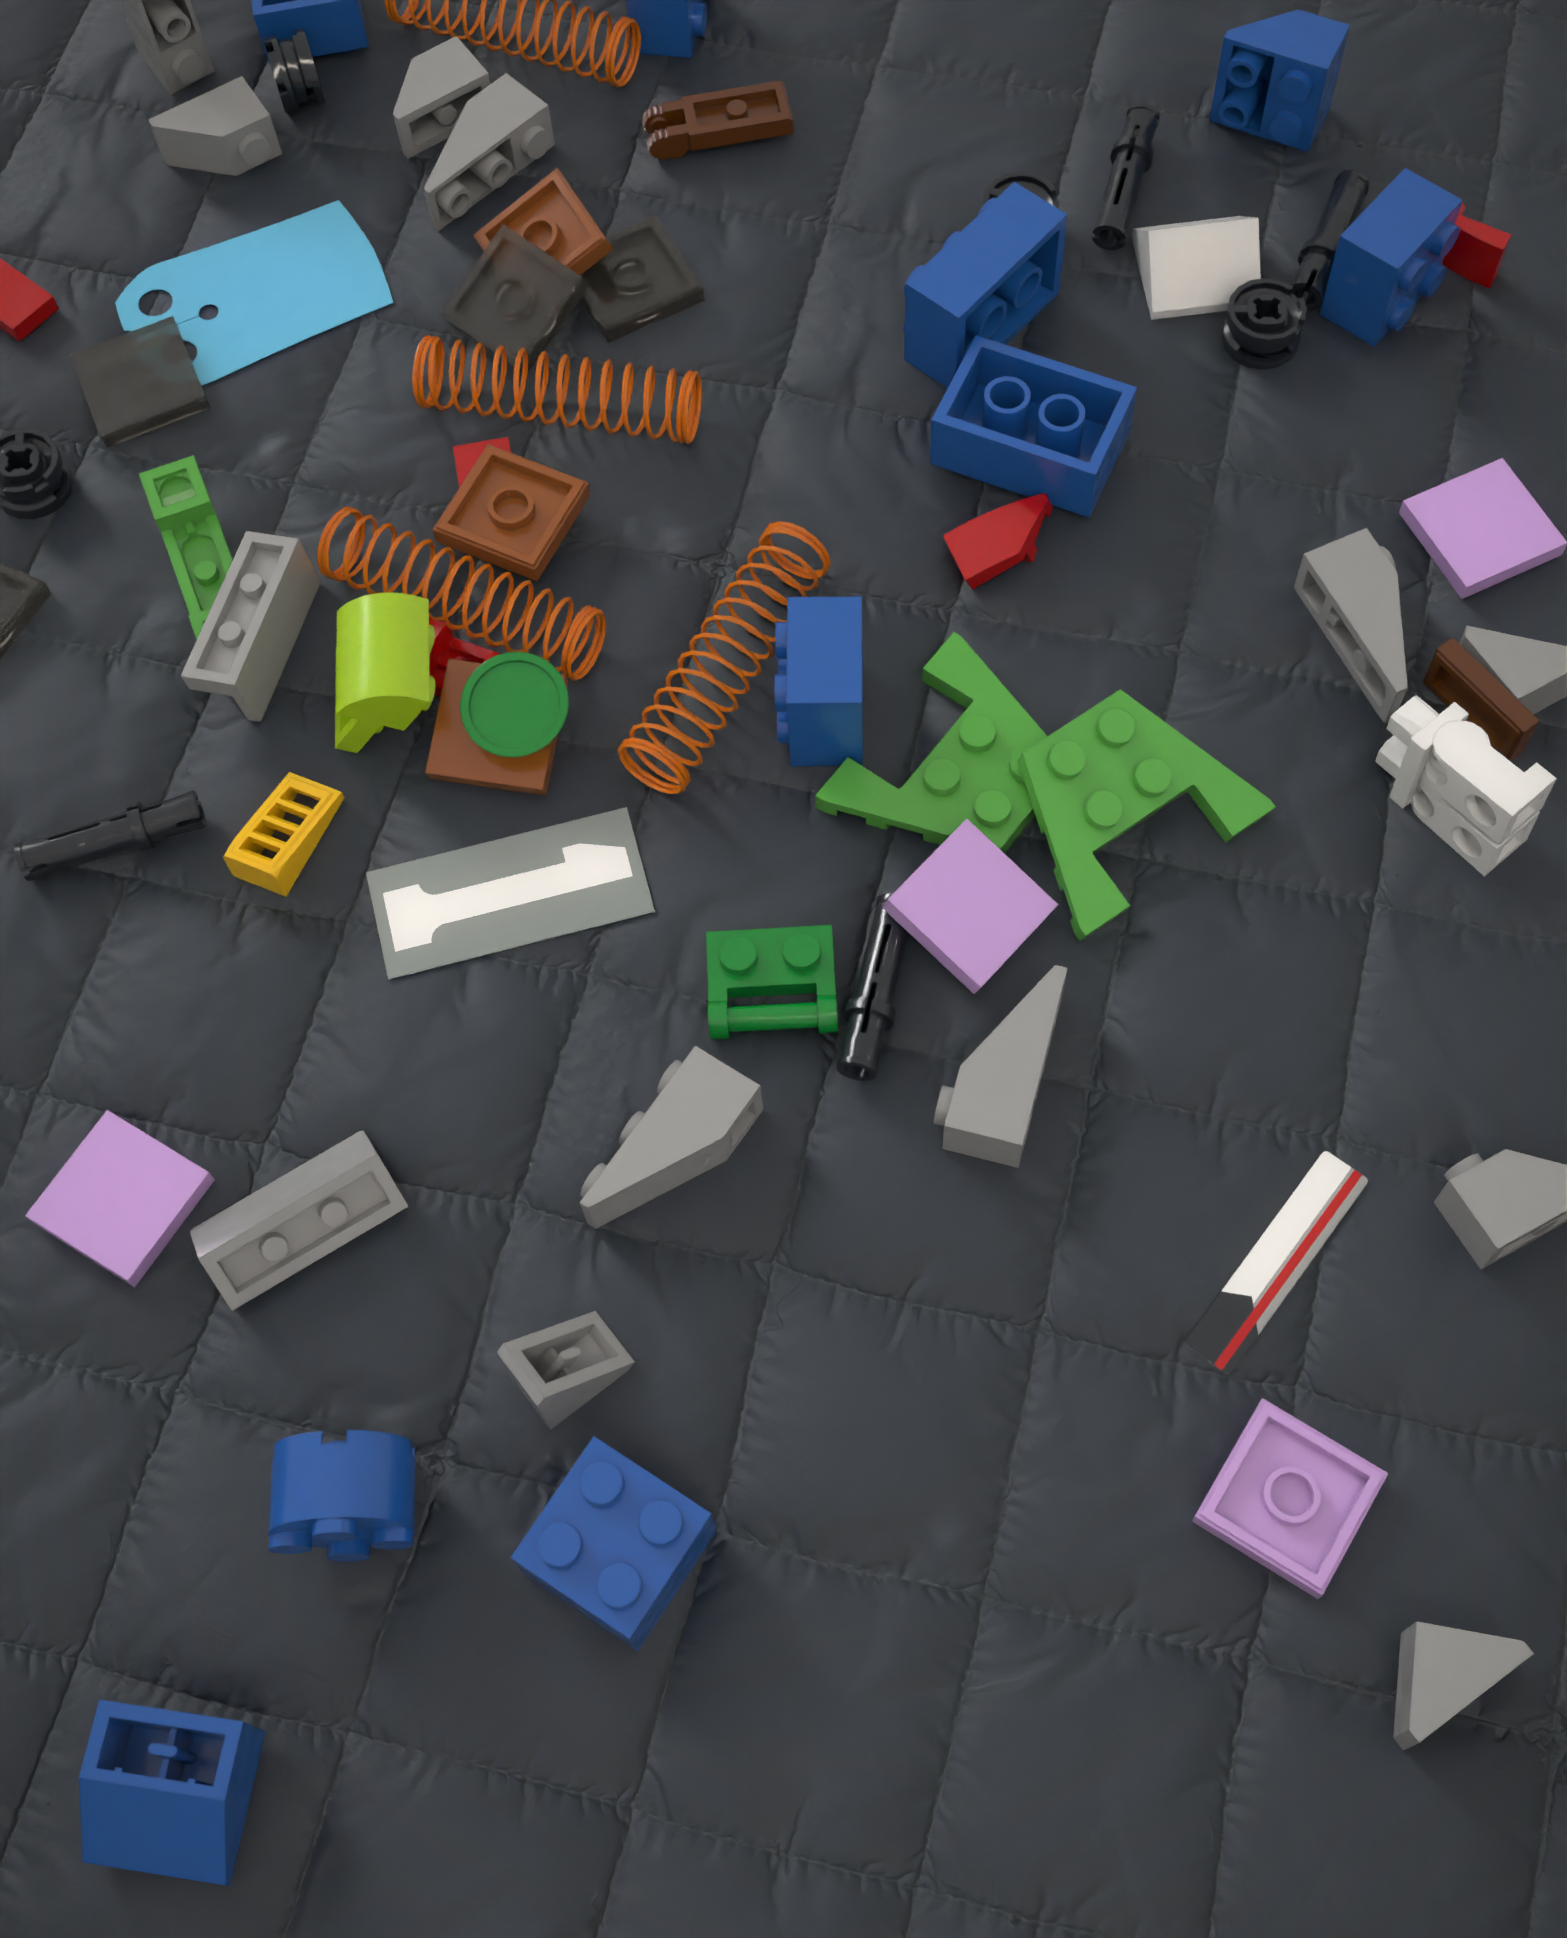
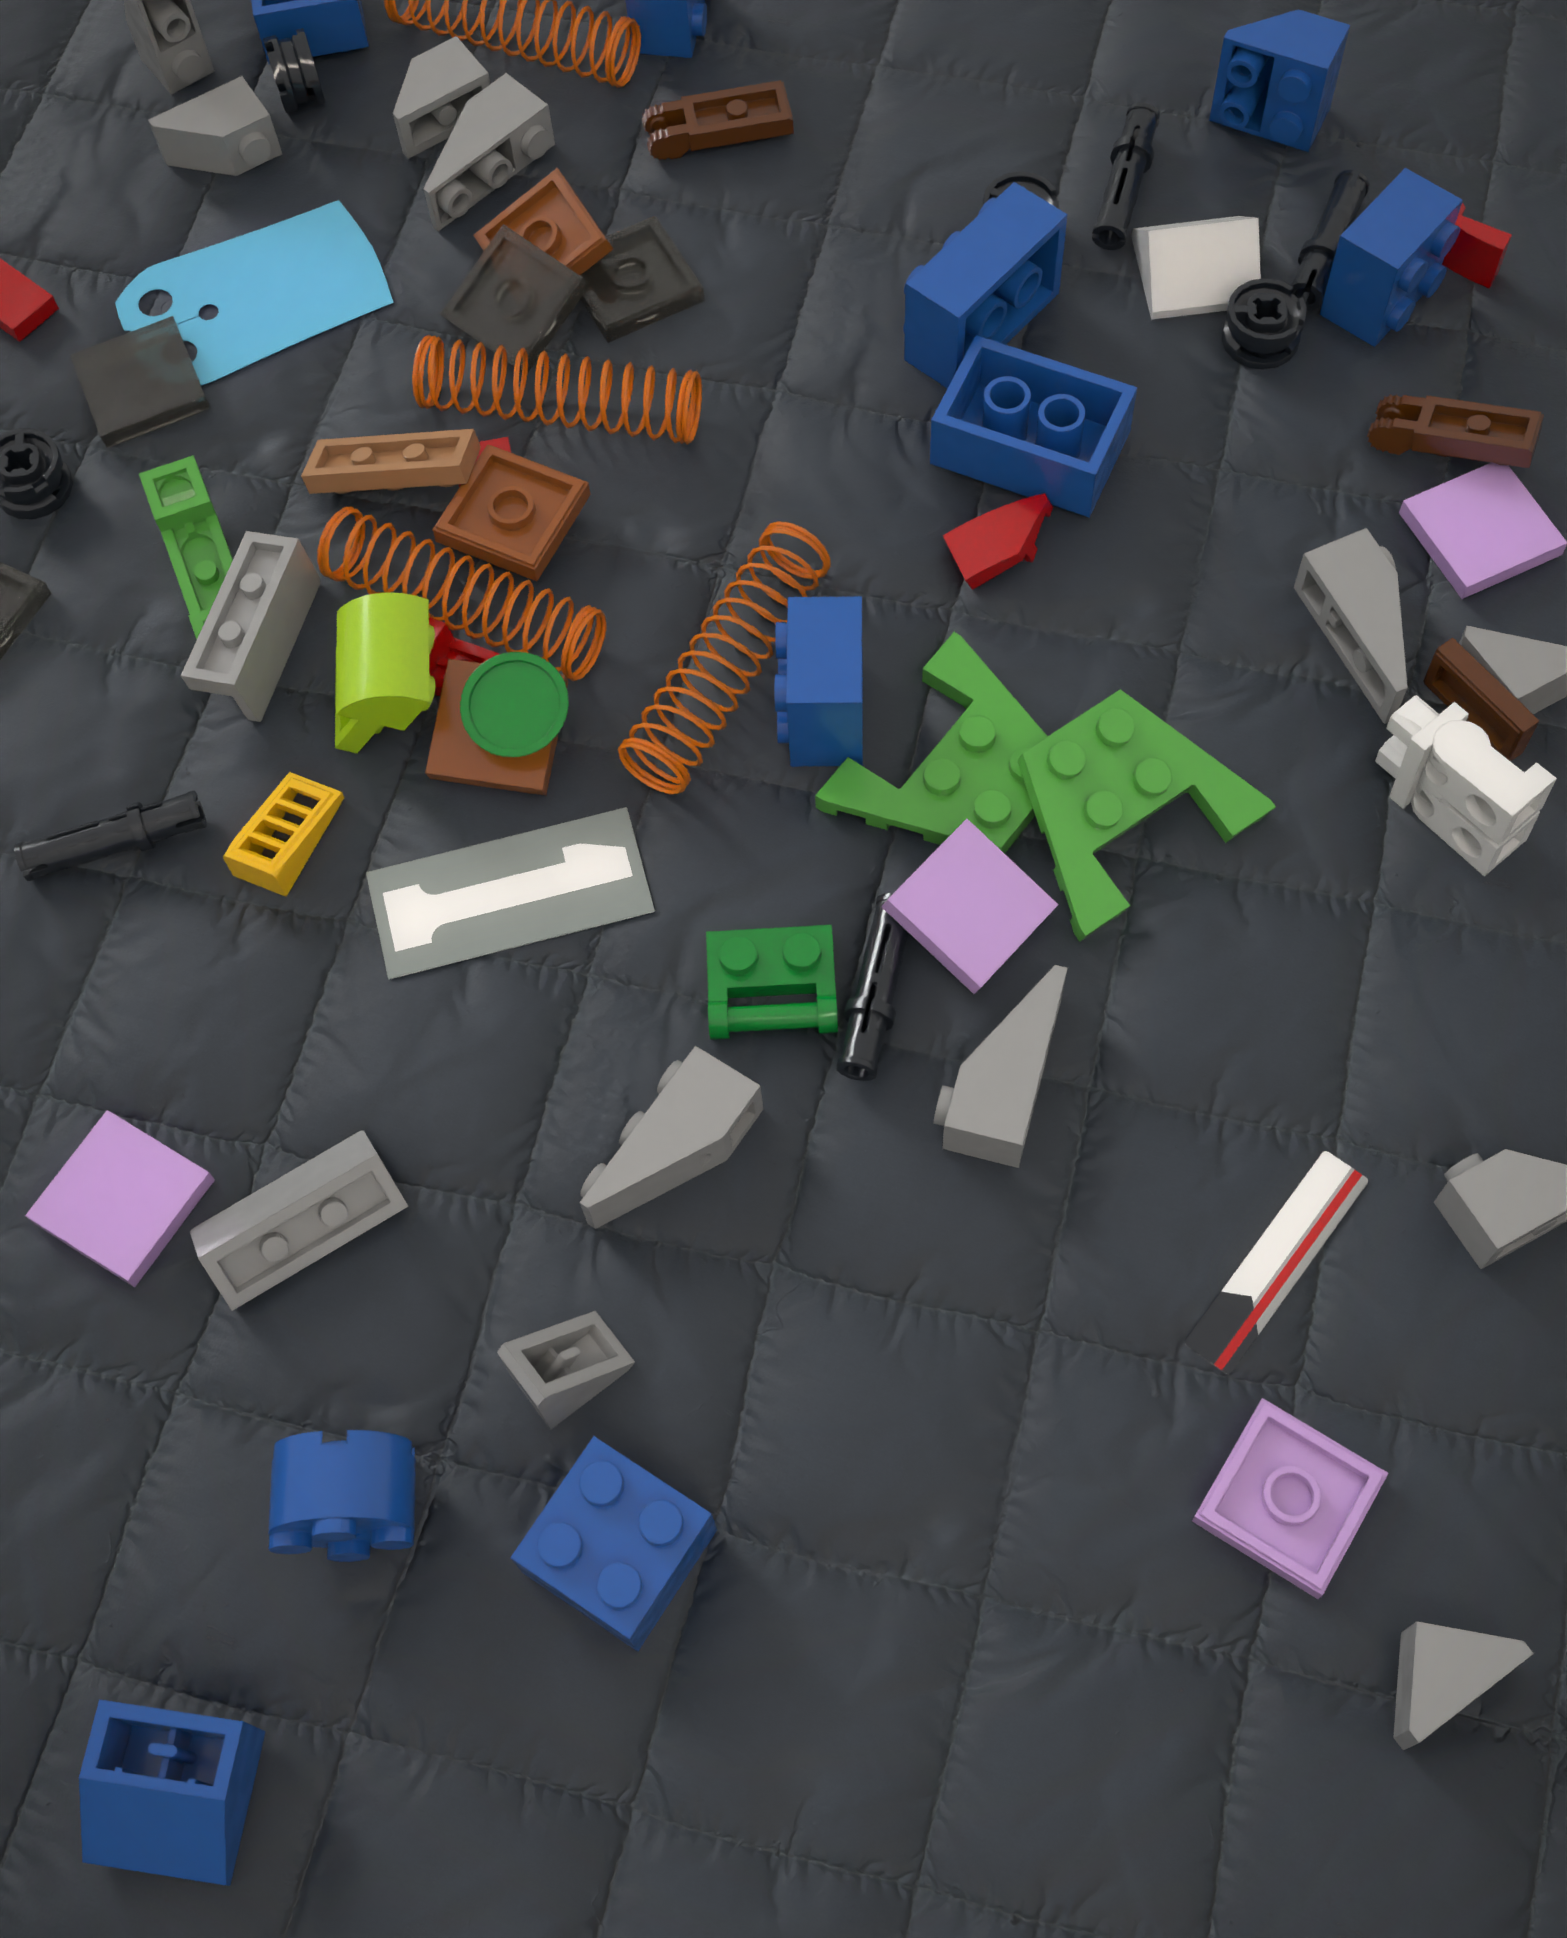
none -> medium nougat plate [301,429,481,494]
none -> reddish brown hinge [1367,394,1544,468]

